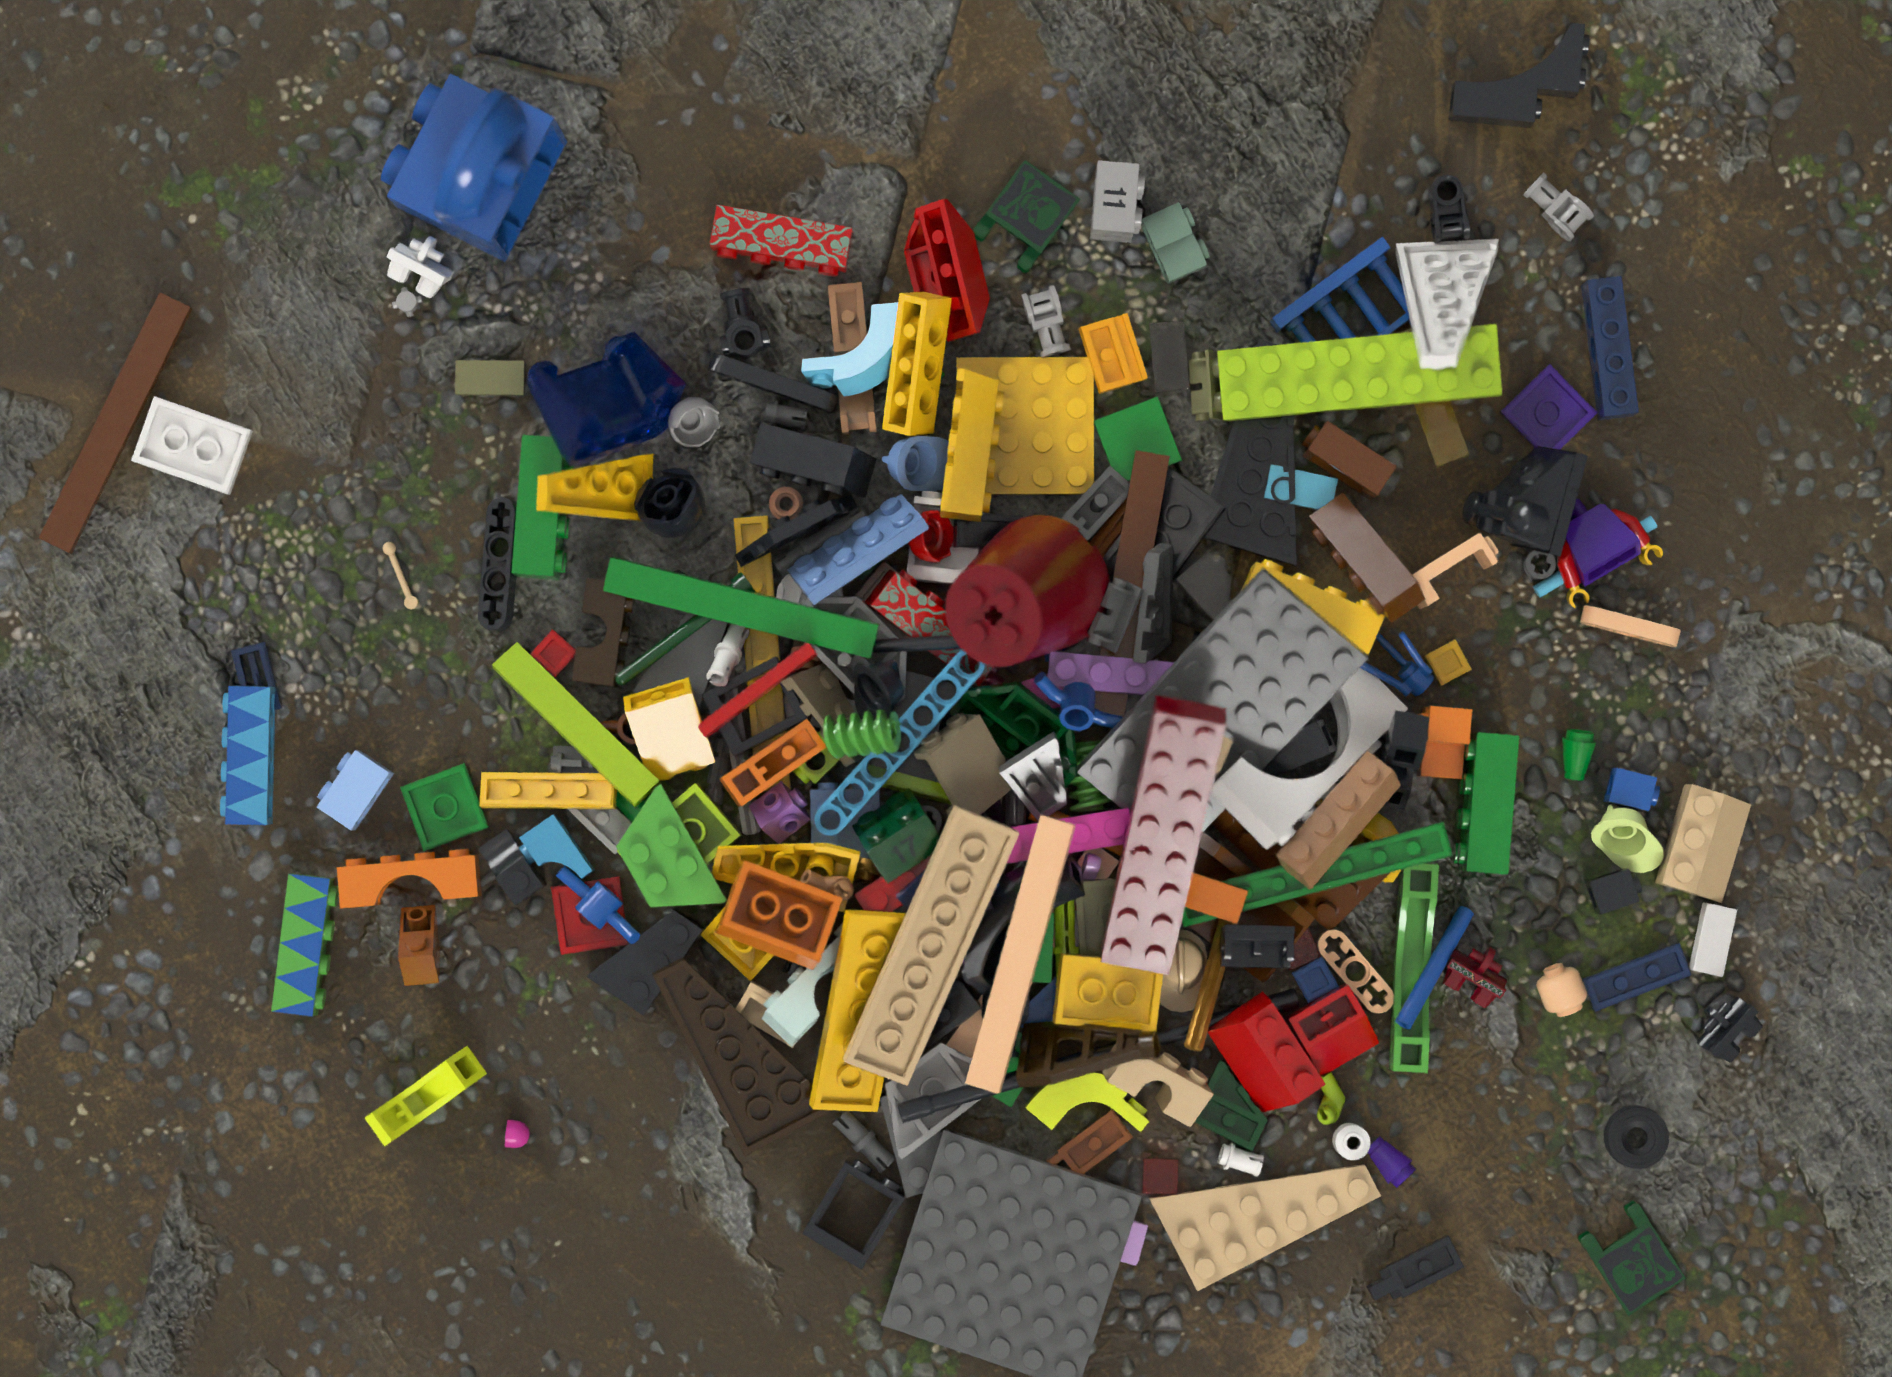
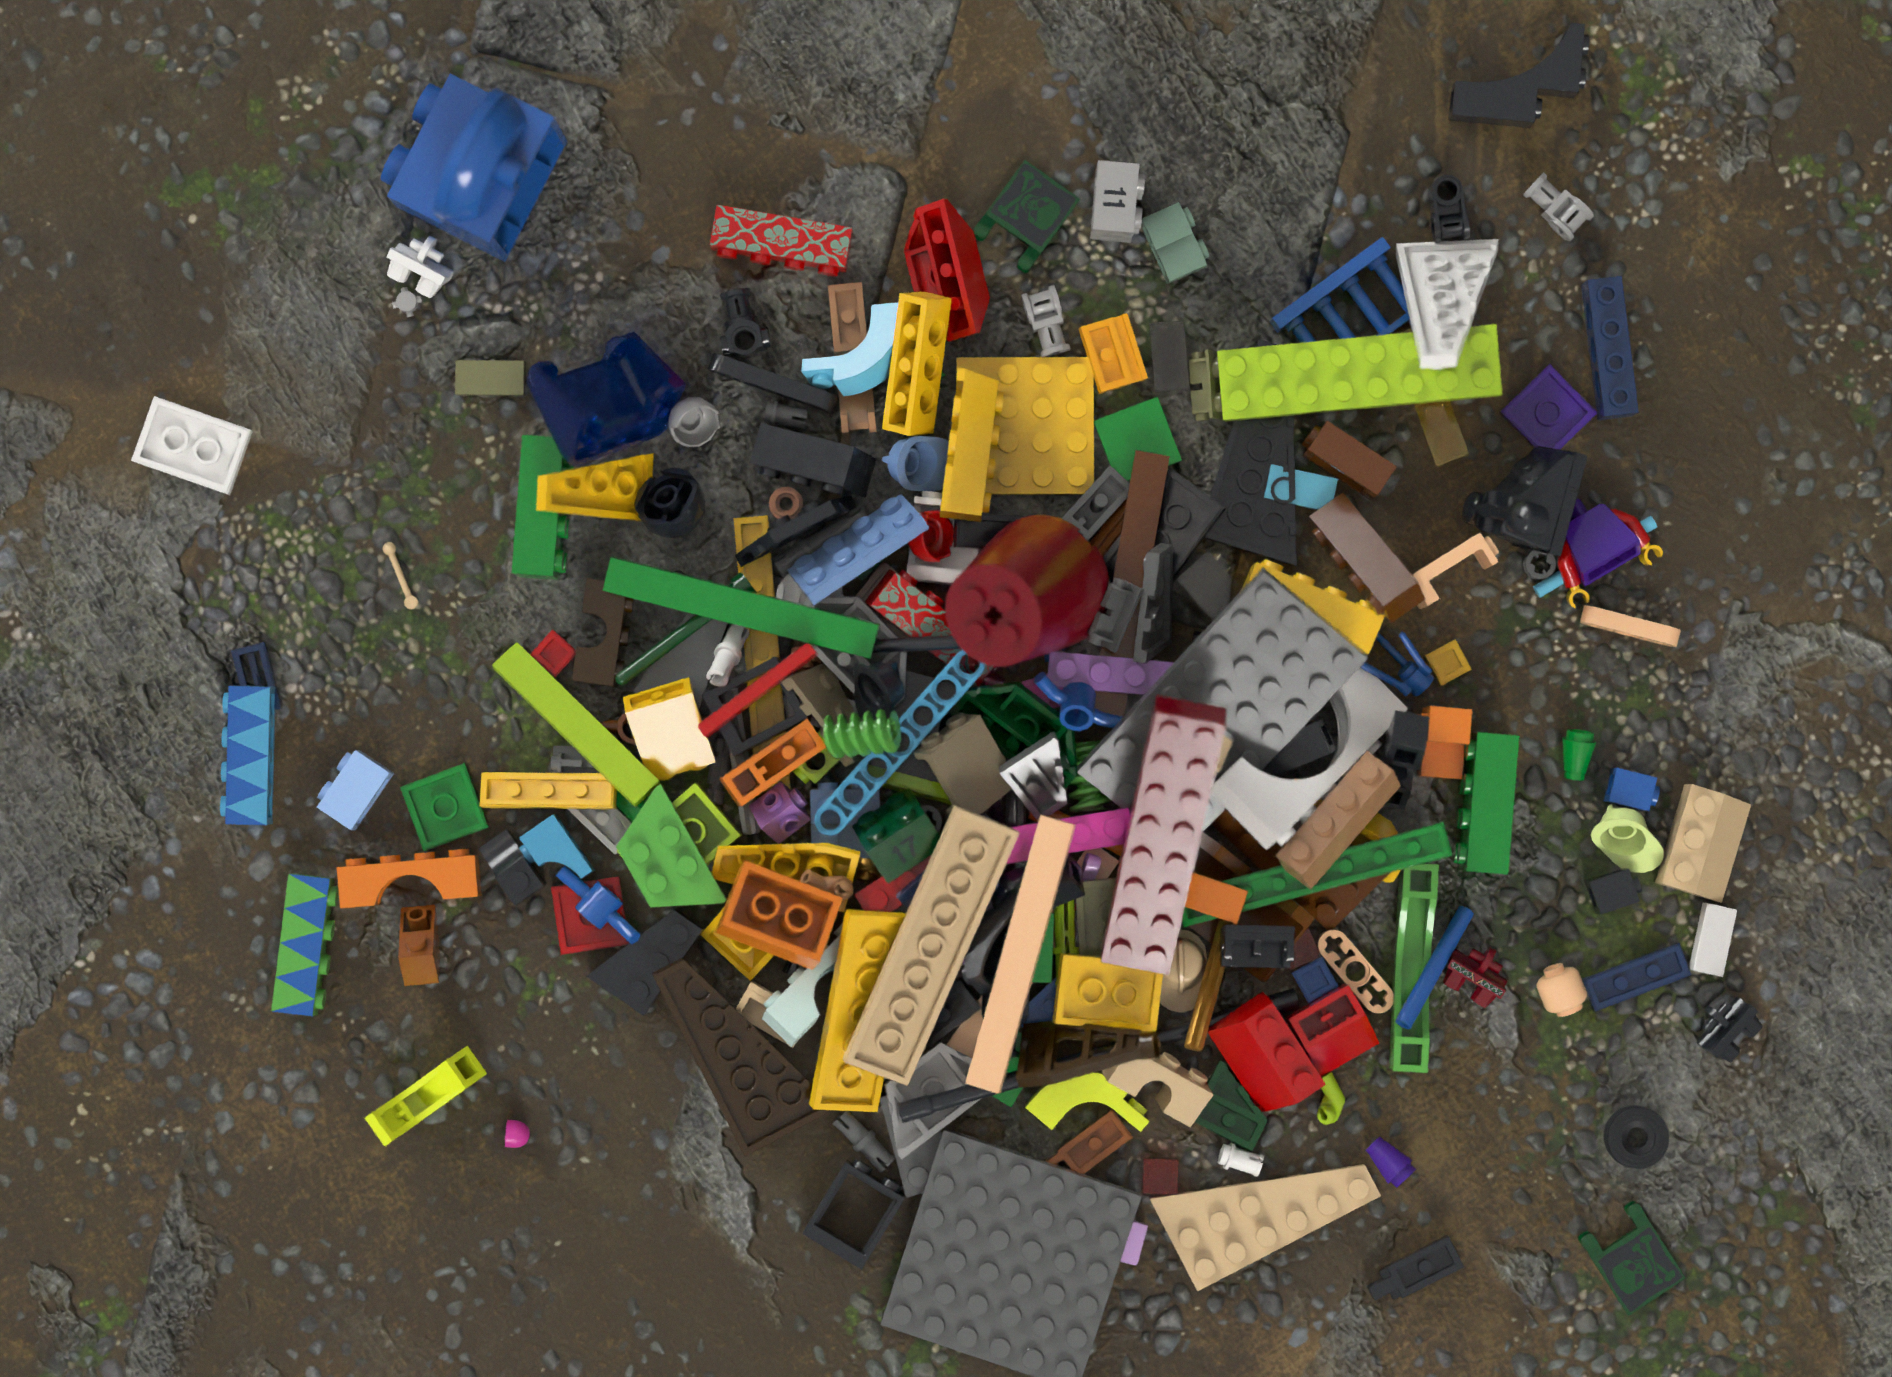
reddish brown tile [39,292,193,554] -> none
black beam [478,497,517,632] -> none
white brick [1332,1123,1370,1160] -> none

